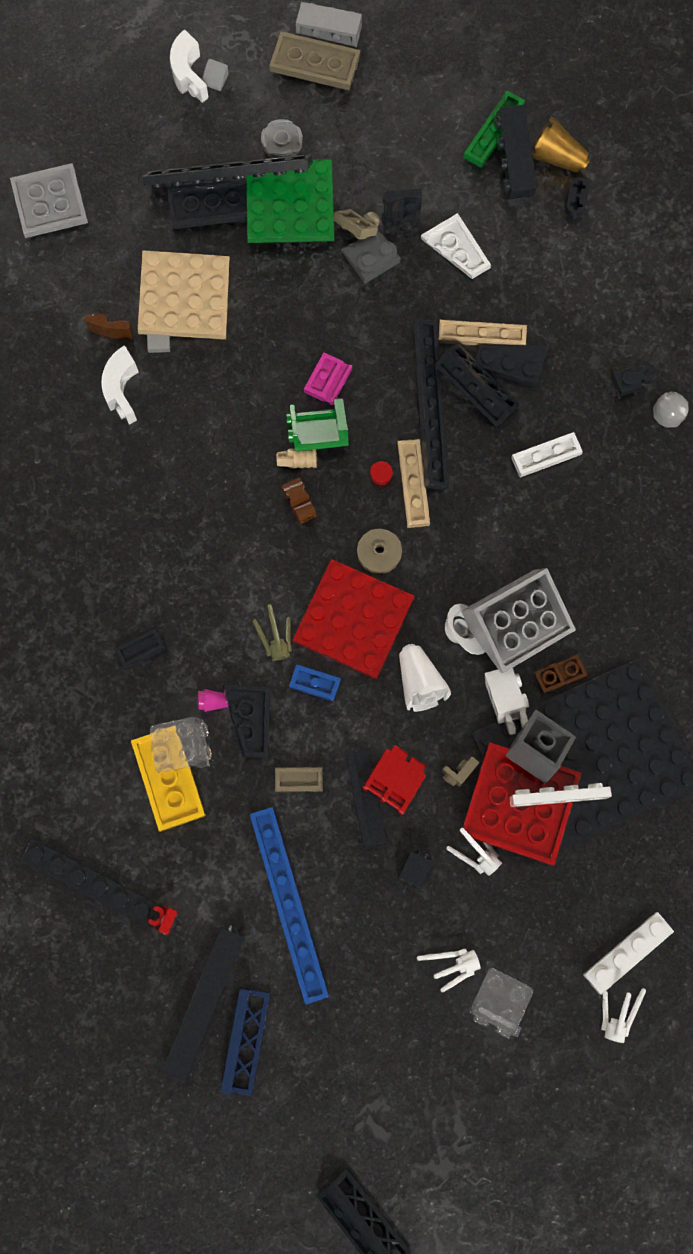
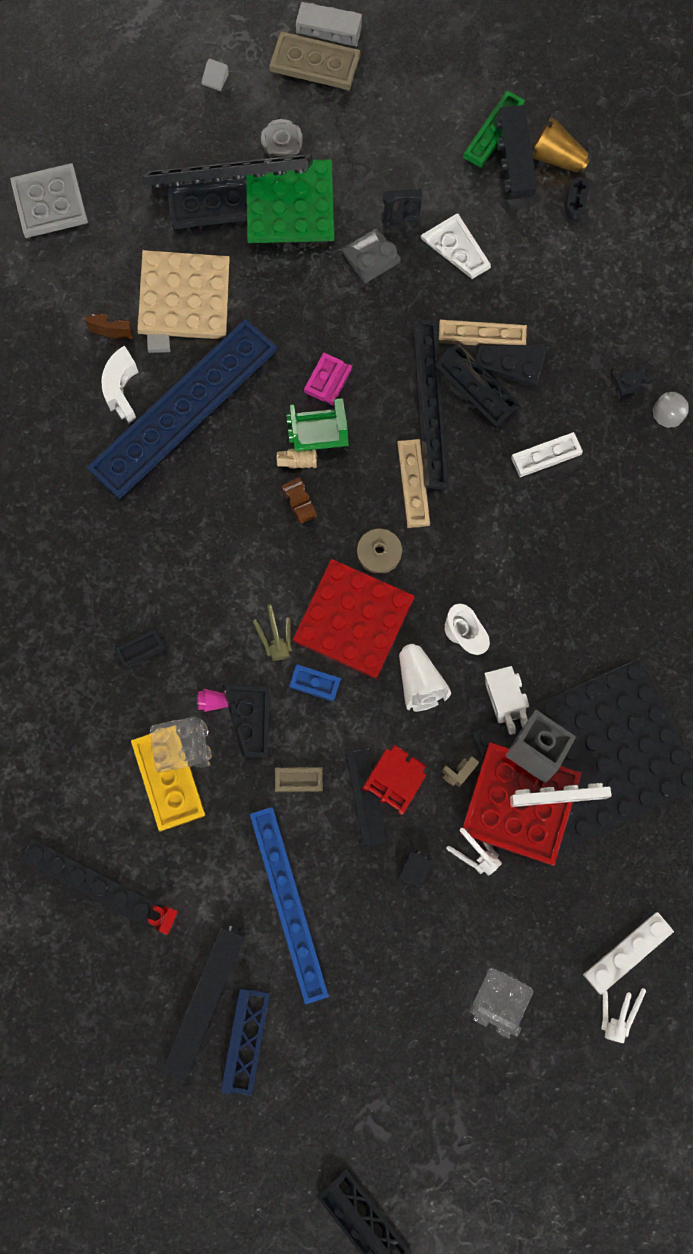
white arch [170,29,208,102] -> none
dark tan plate [334,209,380,239] -> none
red tile [370,461,393,485] -> none
white plant [417,949,480,992] -> none
light grey slope [461,568,576,673] -> none
reddish brown slope [535,654,588,694] -> none
none -> dark blue plate [87,319,277,500]

